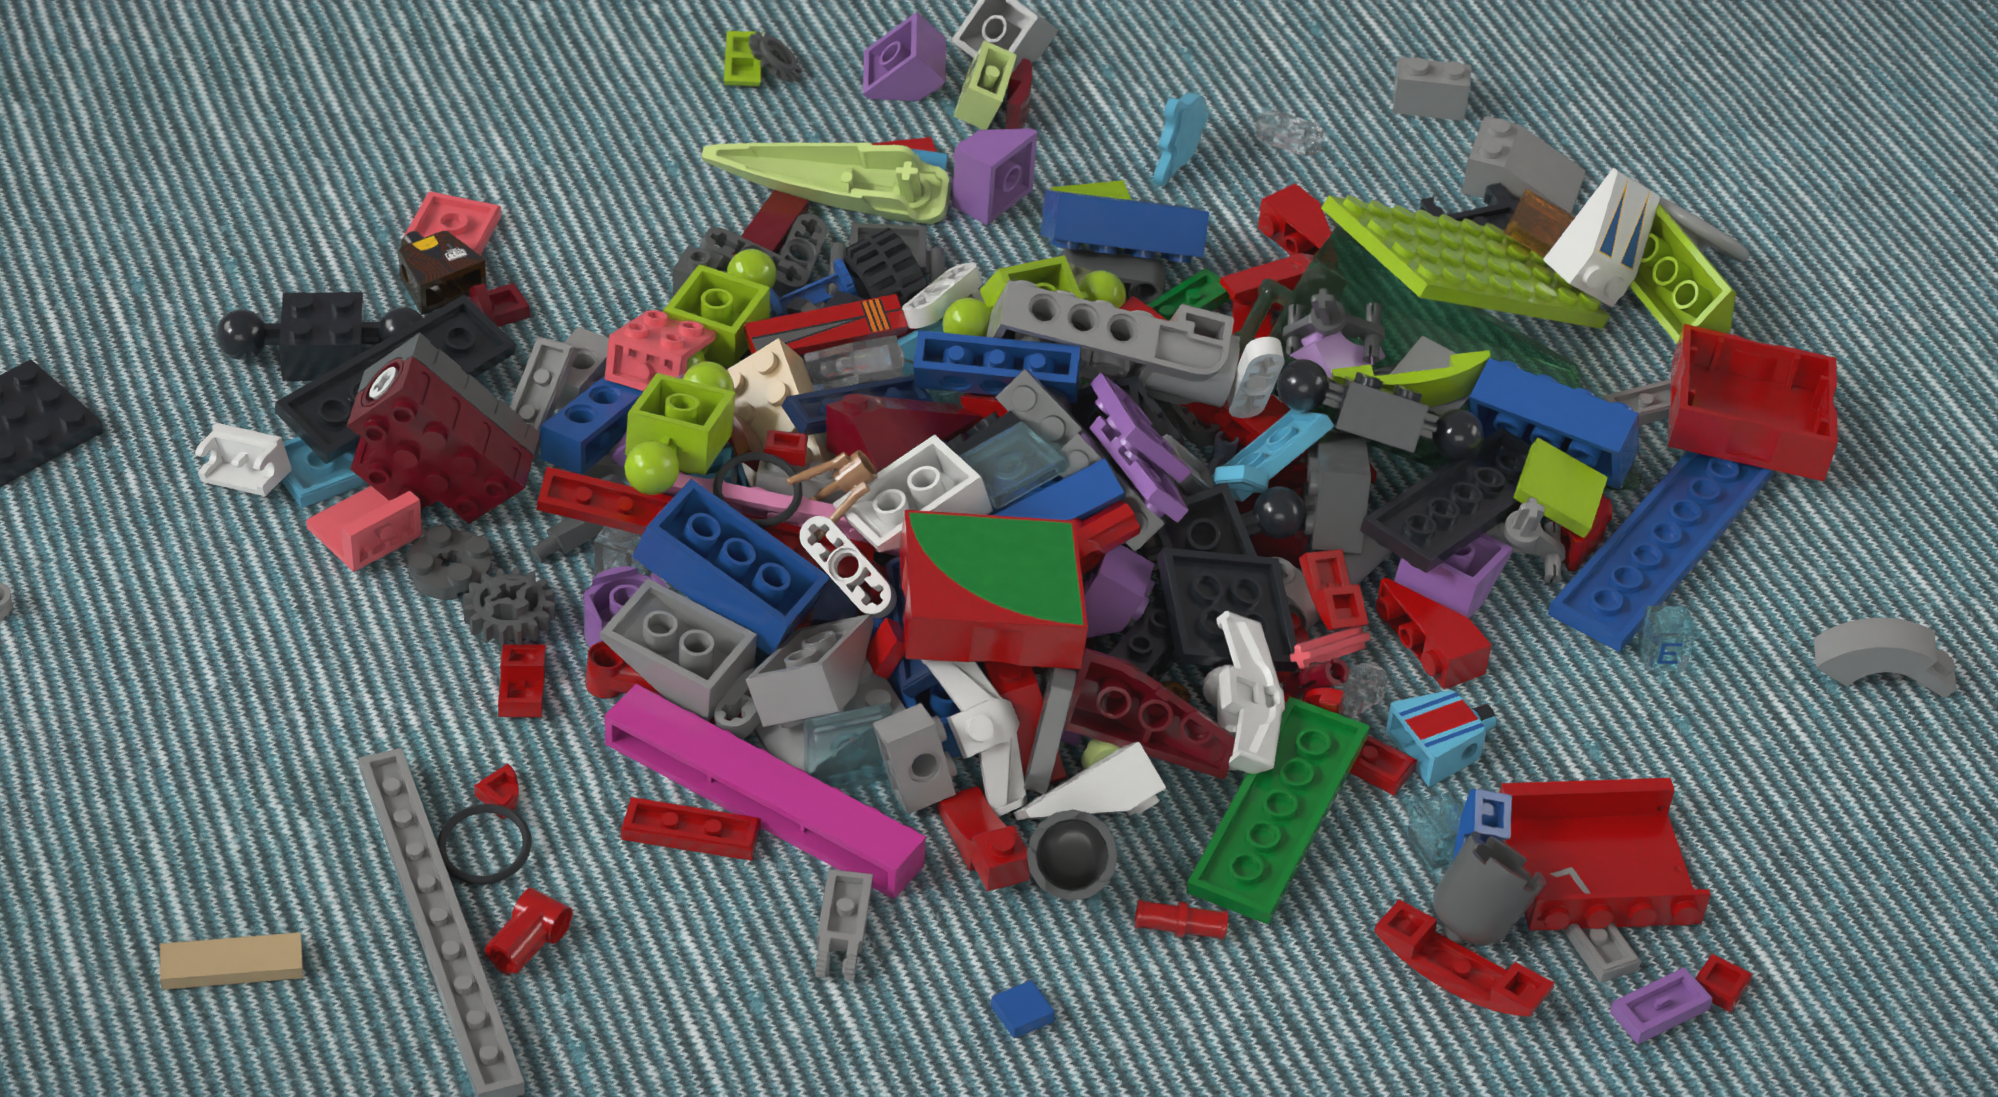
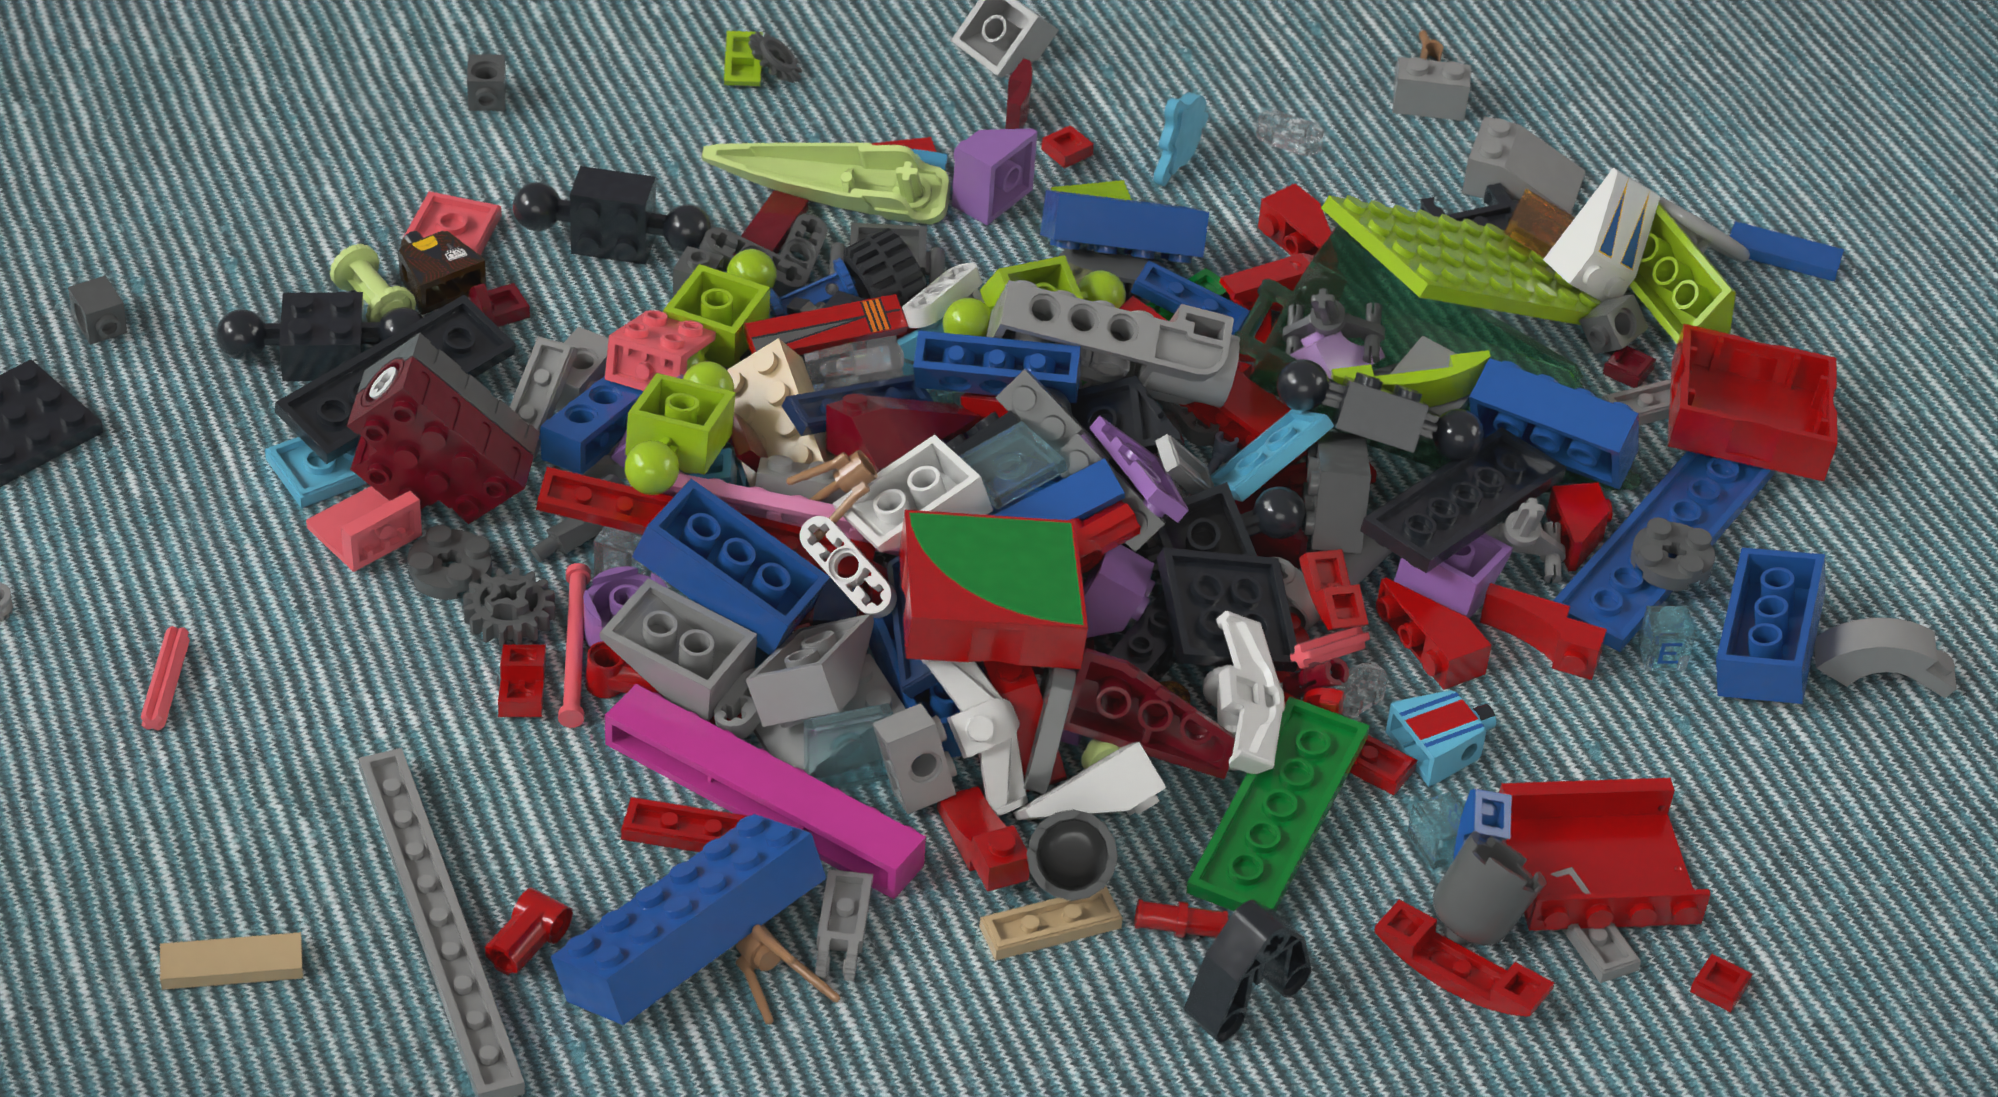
white hinge [195,423,292,496] -> none
black tyre [437,804,532,885] -> none
red tile [474,763,519,820] -> none
black tyre [713,452,803,528] -> none
red tile [763,429,808,467] -> none
medium lavender slope [863,12,946,101] -> none
red tile [866,617,905,679] -> none
yellowish green brick [953,40,1017,130] -> none
blue tile [991,980,1055,1039] -> none
medium lavender wing [1090,372,1192,483] -> none
medium azure tile [1214,465,1269,493] -> none
white beam [1227,337,1285,418] -> none
lime tile [1513,438,1608,538] -> none
medium lavender plate [1610,967,1713,1044] -> none
none -> dark grey brick [68,275,127,345]
none -> coral axle [140,626,190,731]
none -> yellowish green hose [330,244,416,322]
none -> dark grey brick [467,54,506,111]
none -> black brick [513,166,712,265]
none -> blue brick [550,814,826,1025]
none -> coral bar [558,563,591,728]
none -> medium nougat plant [736,925,840,1025]
none -> tan tile [979,886,1123,961]
none -> red plate [1041,125,1094,169]
none -> blue tile [1131,260,1252,336]
none -> black connector [1184,900,1311,1043]
none -> medium nougat hand [1419,30,1443,61]
none -> red slope [1480,583,1607,680]
none -> dark grey brick [1579,294,1649,354]
none -> dark red tile [1602,346,1656,388]
none -> dark grey plate [1630,517,1715,591]
none -> blue brick [1716,548,1826,704]
none -> blue tile [1730,221,1844,281]

